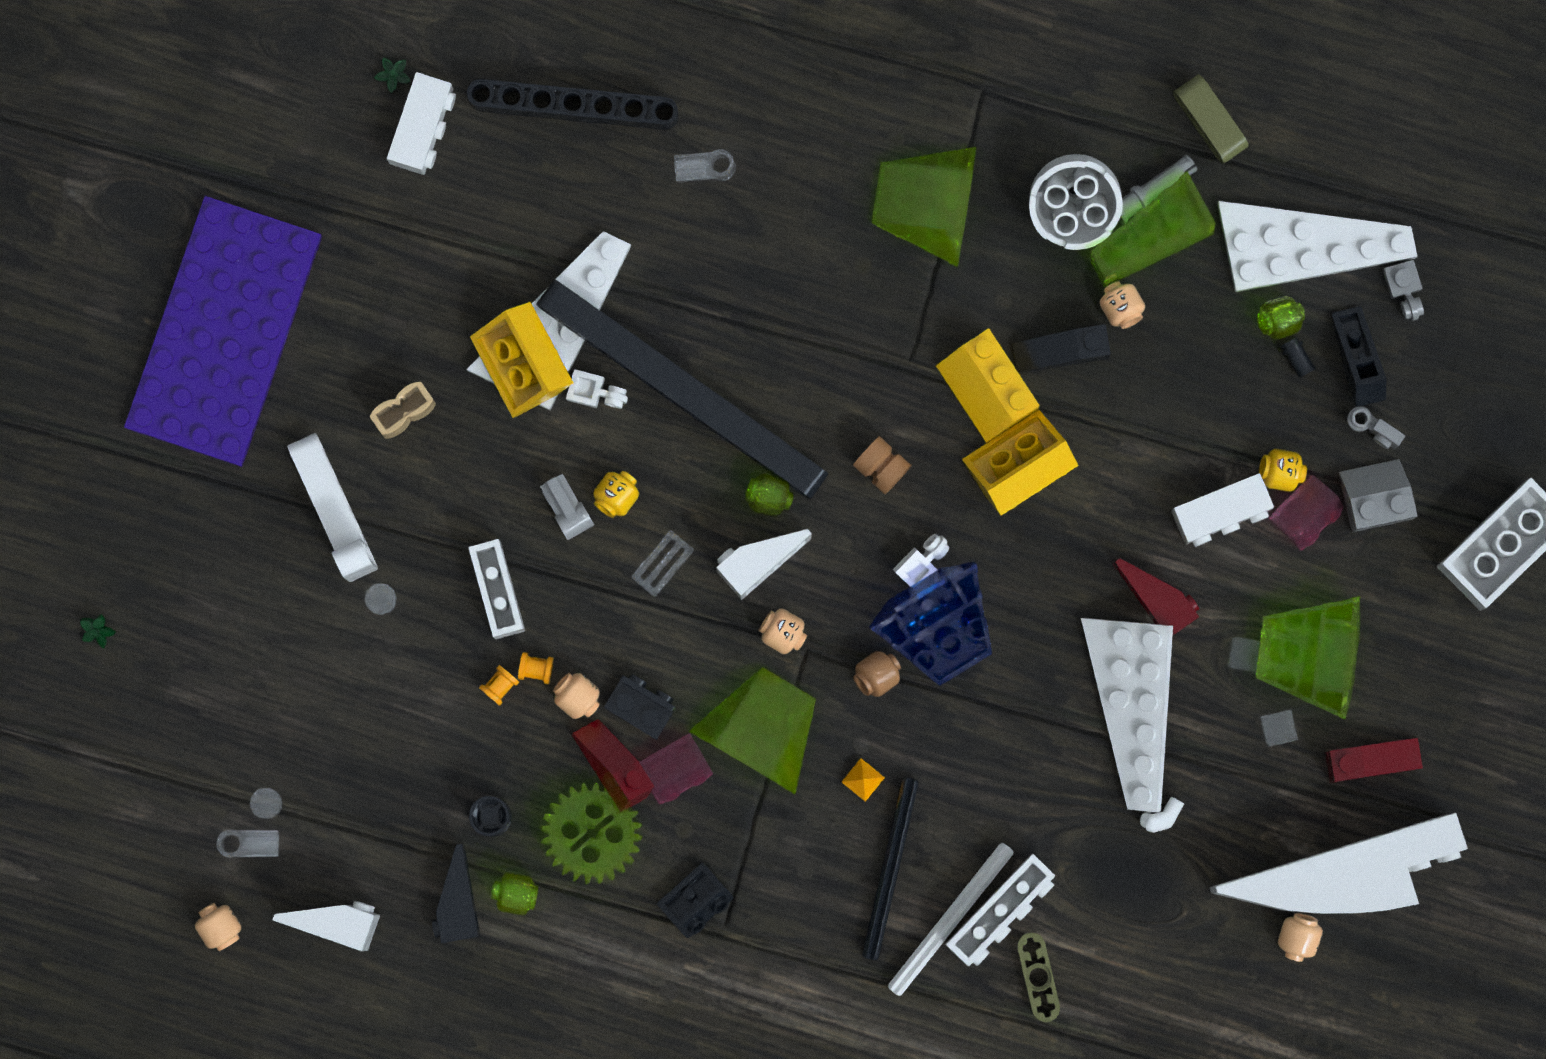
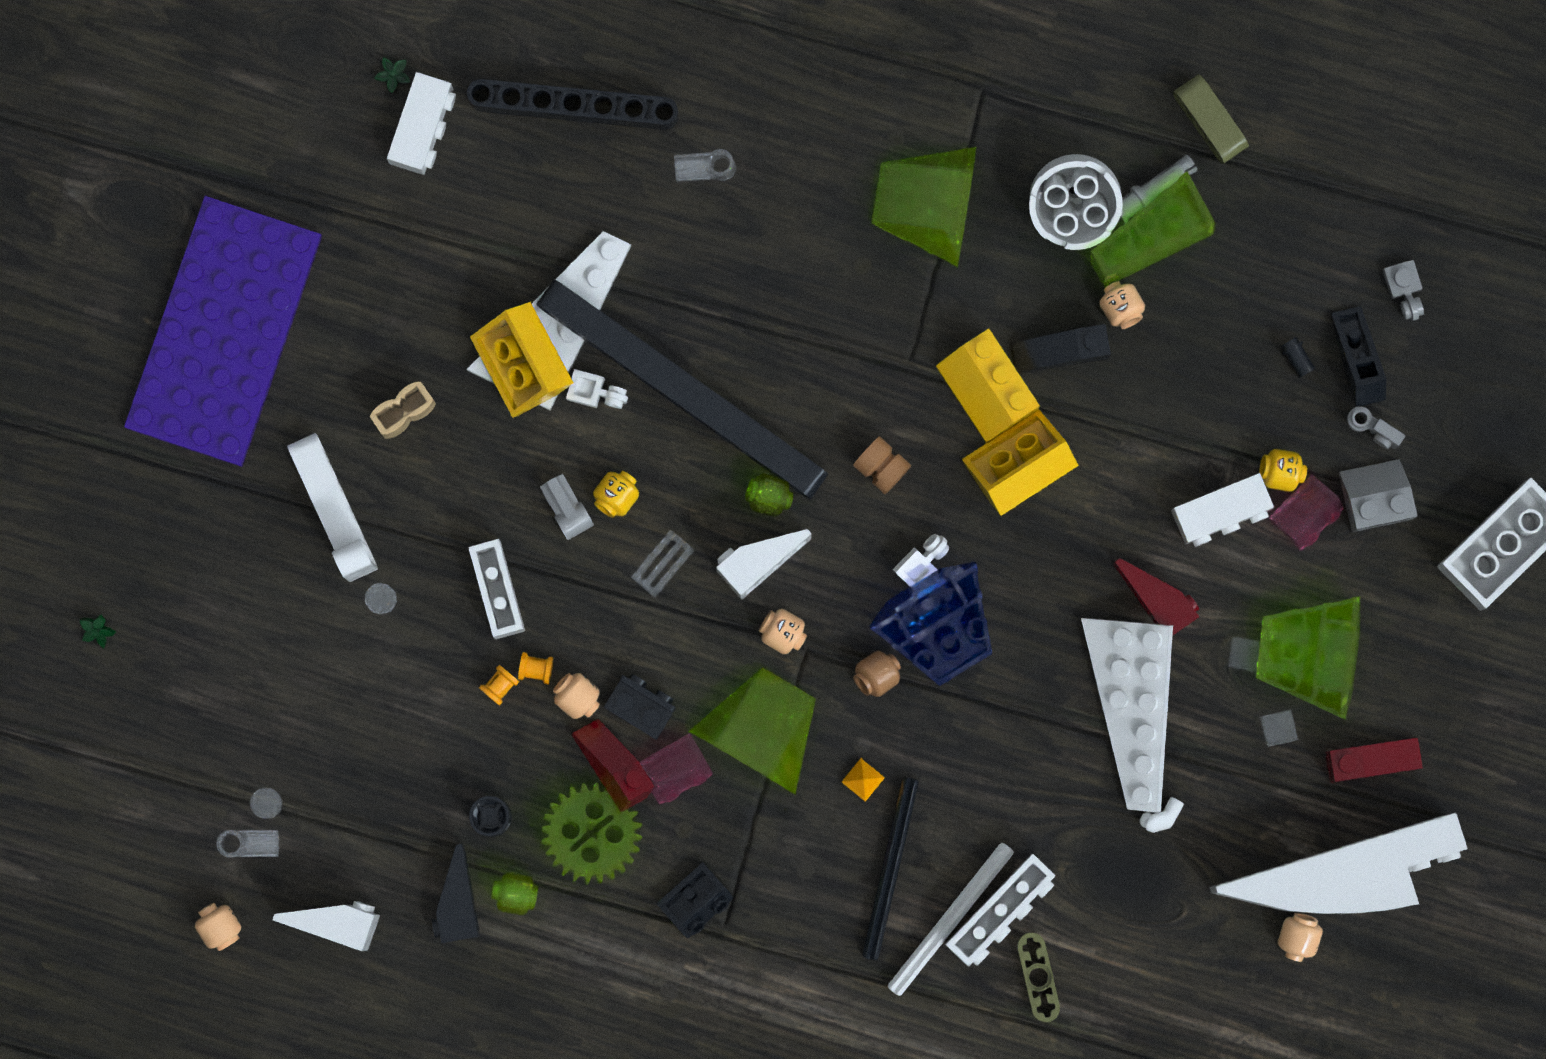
white wing [1217,201,1417,292] -> none
clear neon green head [1257,296,1305,339] -> none

